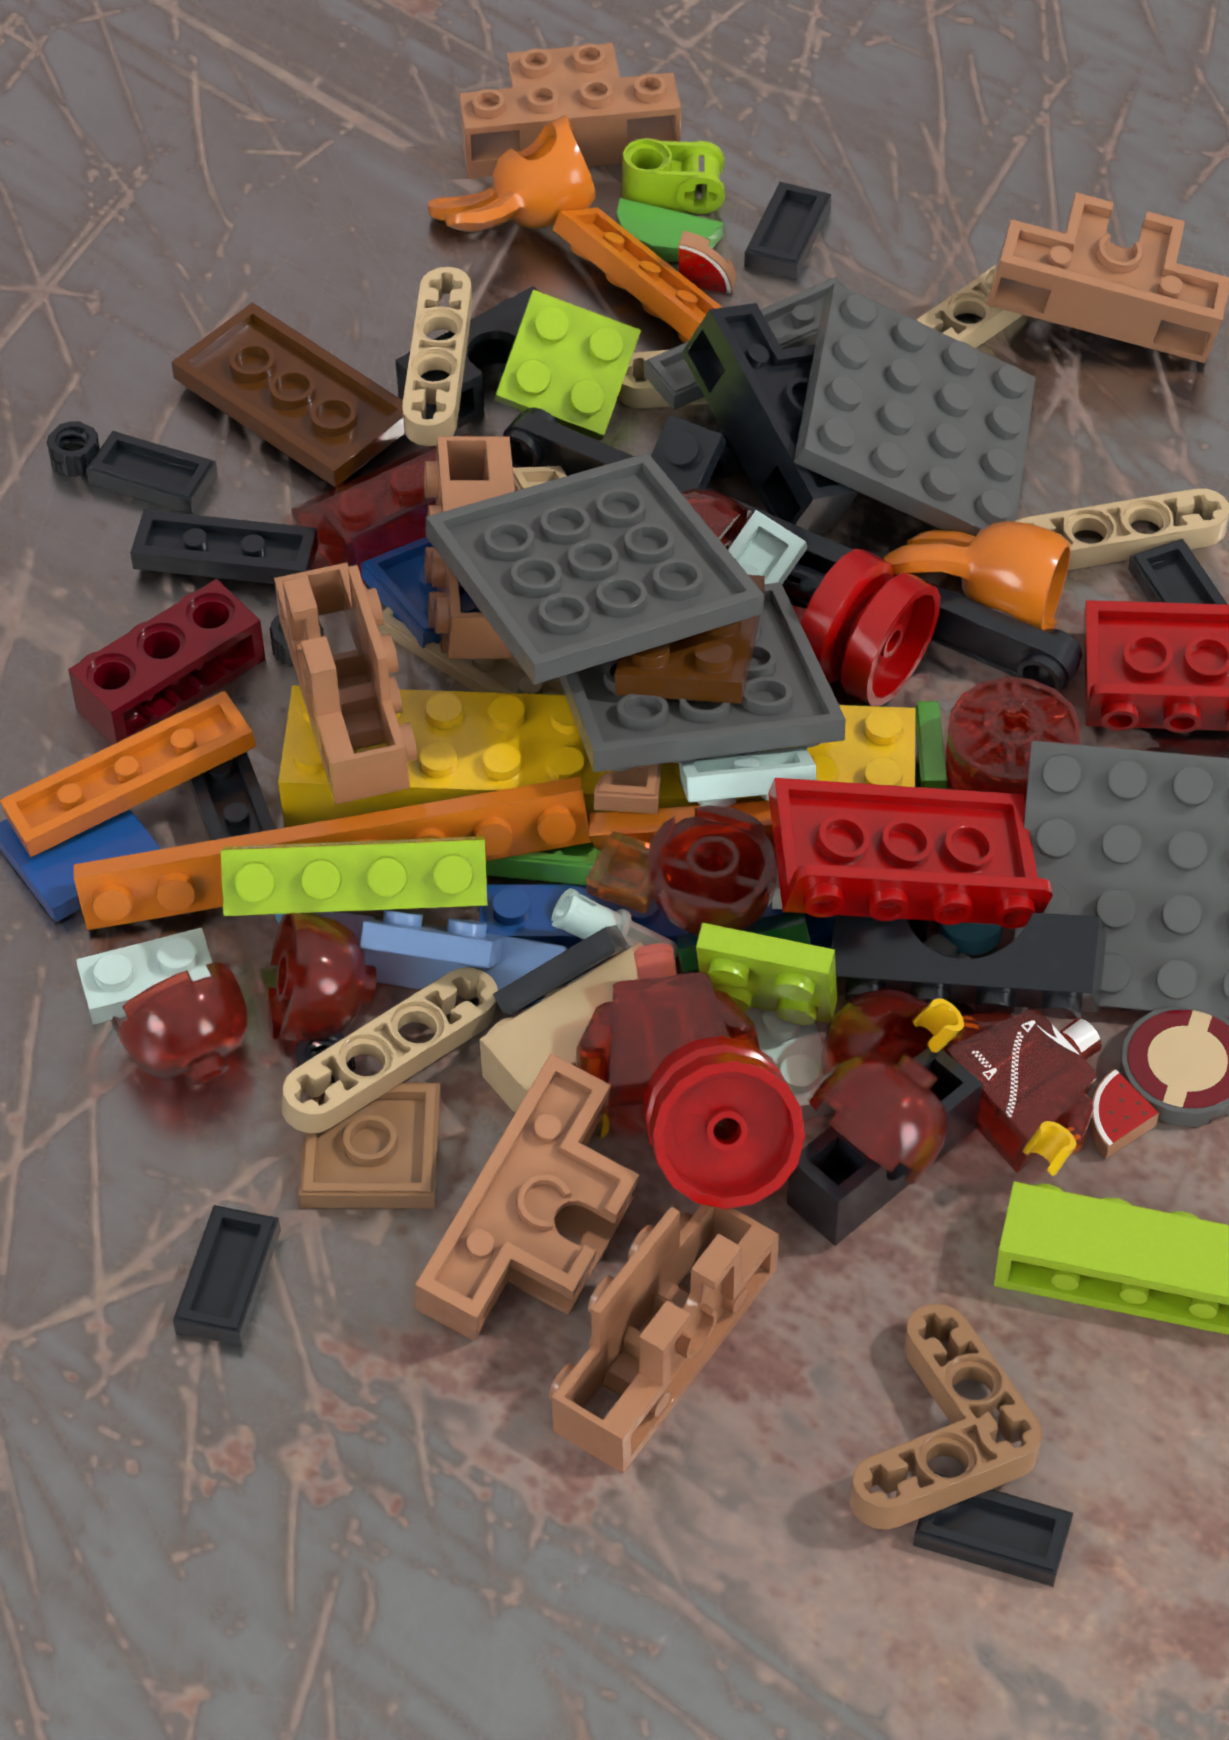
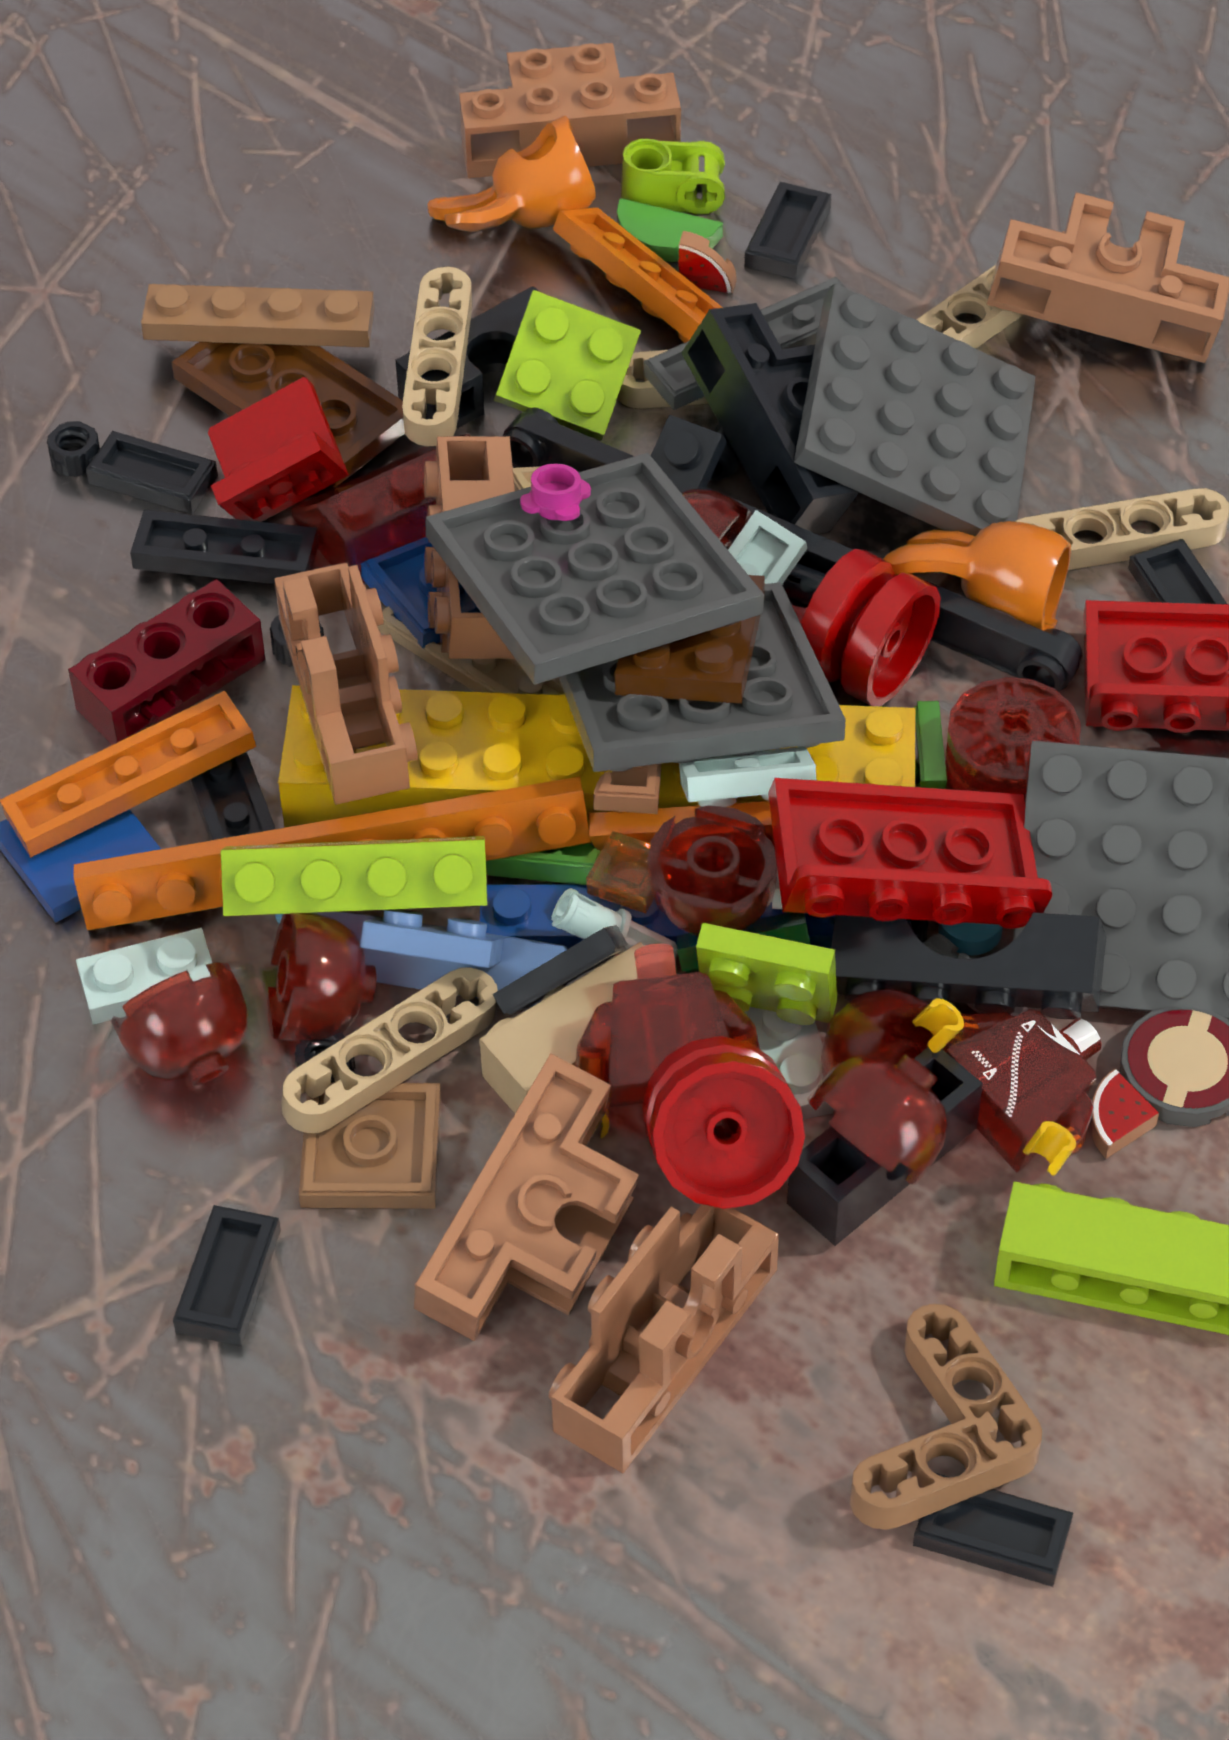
none -> medium nougat plate [141,284,375,348]
none -> red bracket [208,377,349,522]
none -> dark pink plate [520,464,591,521]

